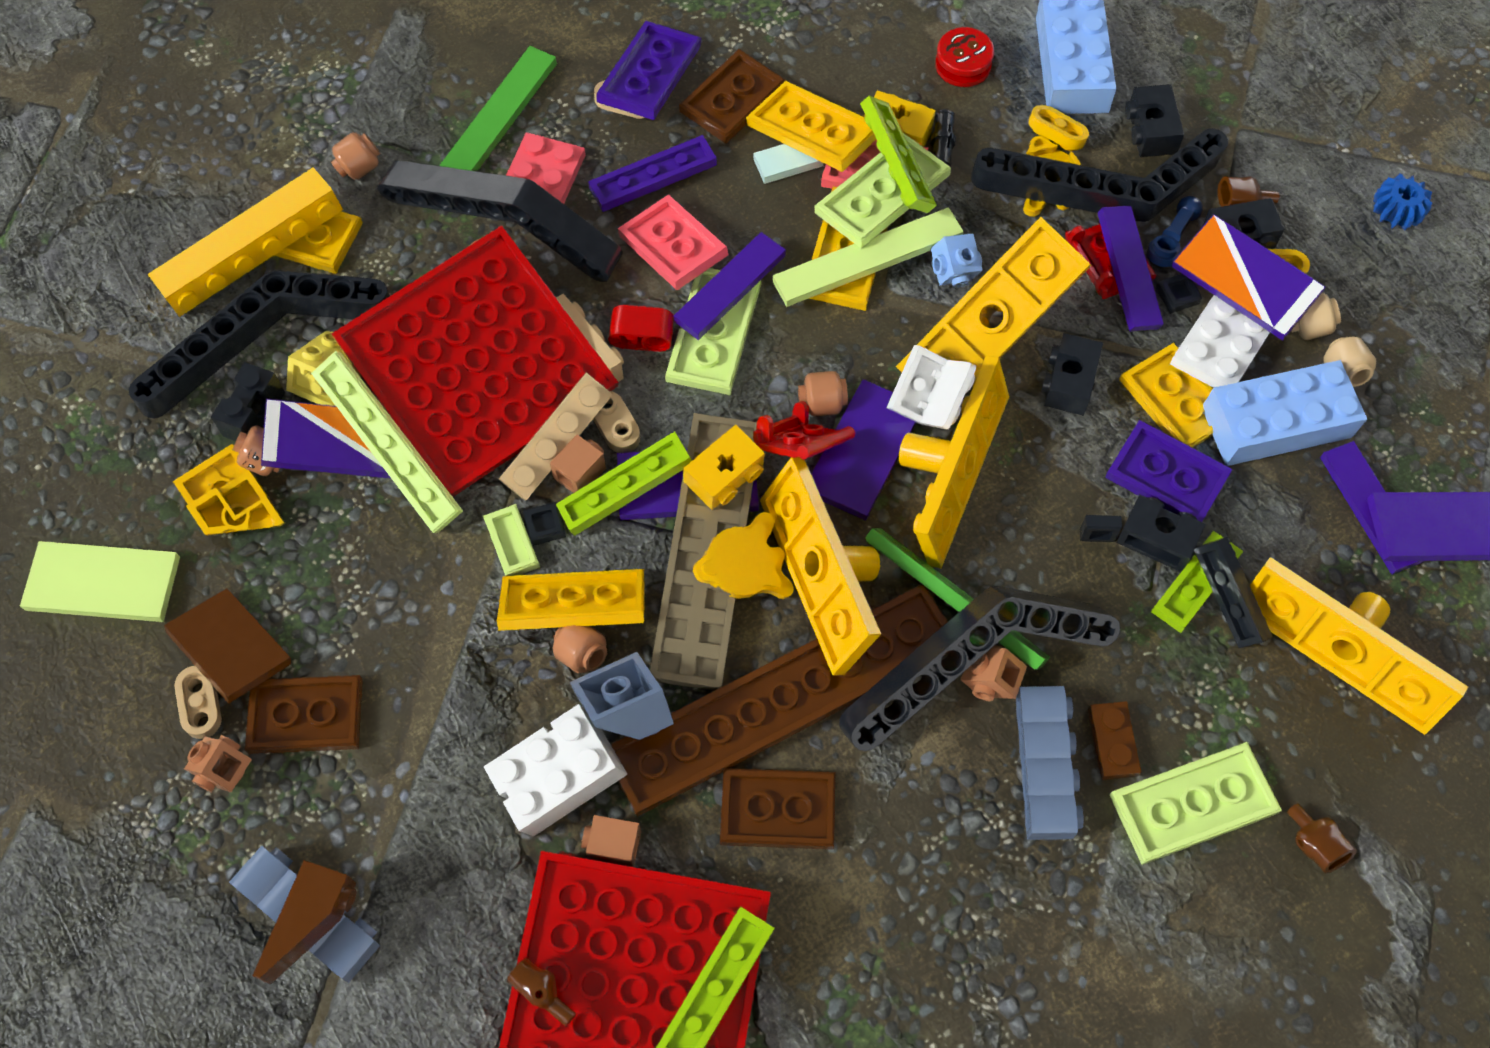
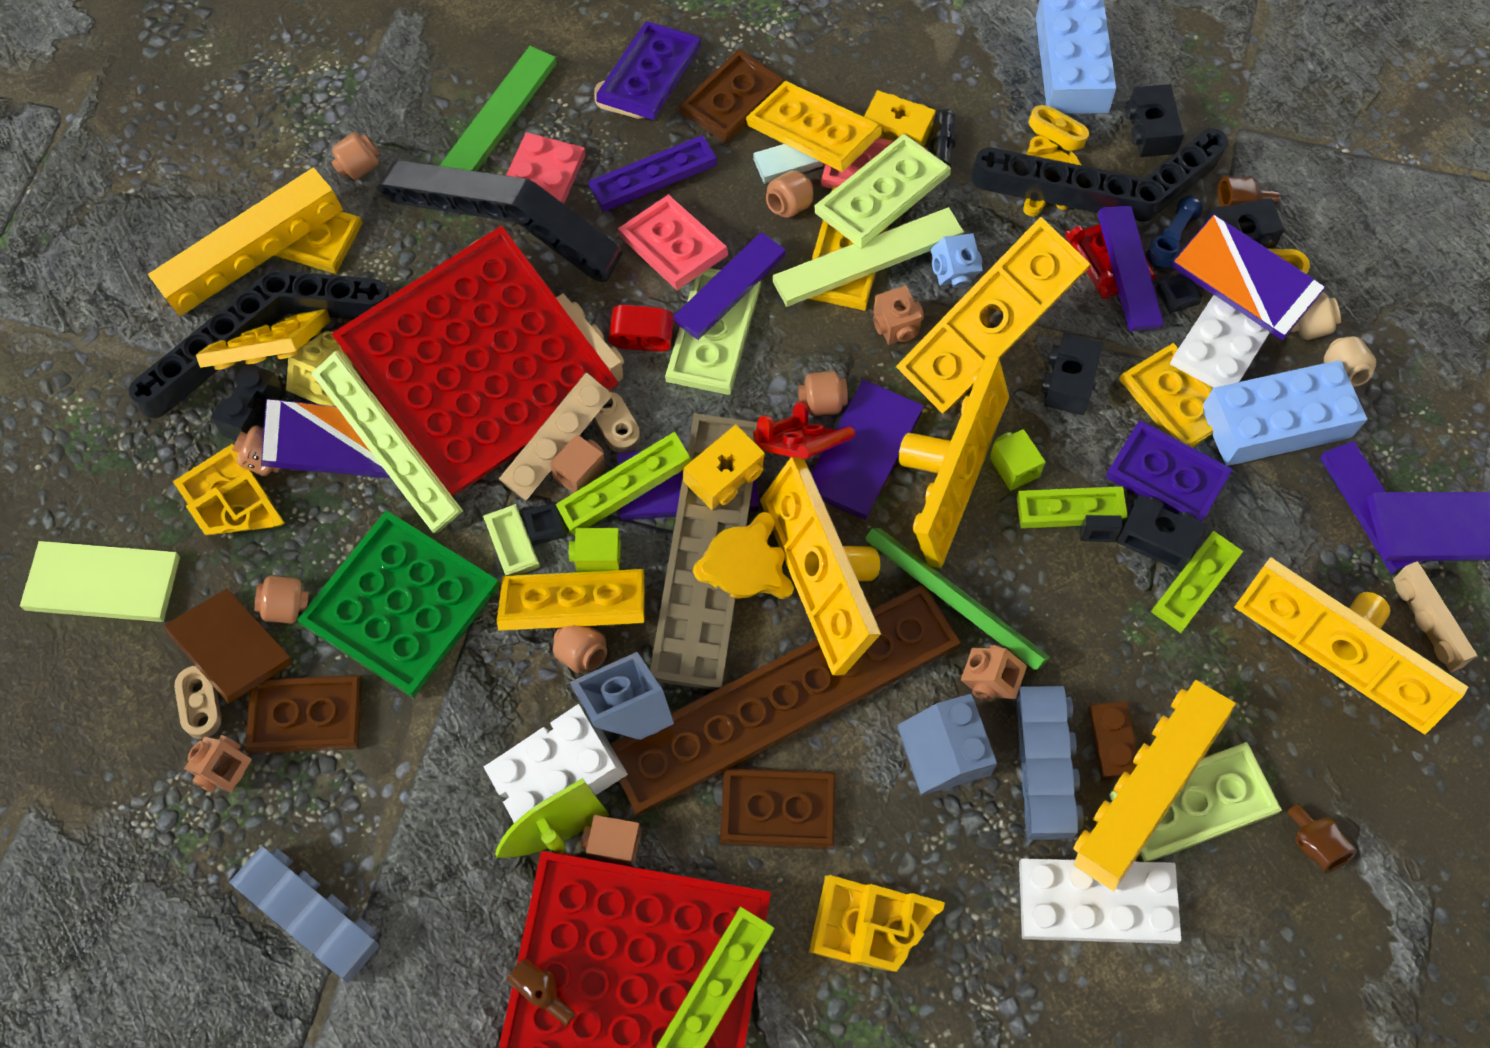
reddish brown slope [252,860,357,985] -> none
black beam [839,586,1120,751] -> none
lime plate [860,96,937,213] -> none
white bracket [887,345,976,429] -> none
red head [935,27,994,87] -> none
black plate [1194,537,1273,648] -> none
blue gear [1373,173,1432,230] -> none
none -> yellow plate [196,309,331,370]
none -> nougat head [254,575,309,624]
none -> green plate [297,510,500,699]
none -> lime shield [495,778,609,858]
none -> lime brick [569,528,621,572]
none -> nougat head [766,170,813,218]
none -> yellow slope [809,875,945,972]
none -> nougat brick [873,285,924,345]
none -> sand blue slope [897,694,997,796]
none -> lime brick [989,429,1045,491]
none -> lime plate [1017,486,1128,528]
none -> white plate [1019,859,1181,944]
none -> yellow brick [1073,680,1236,892]
none -> tan plate [1393,561,1477,673]

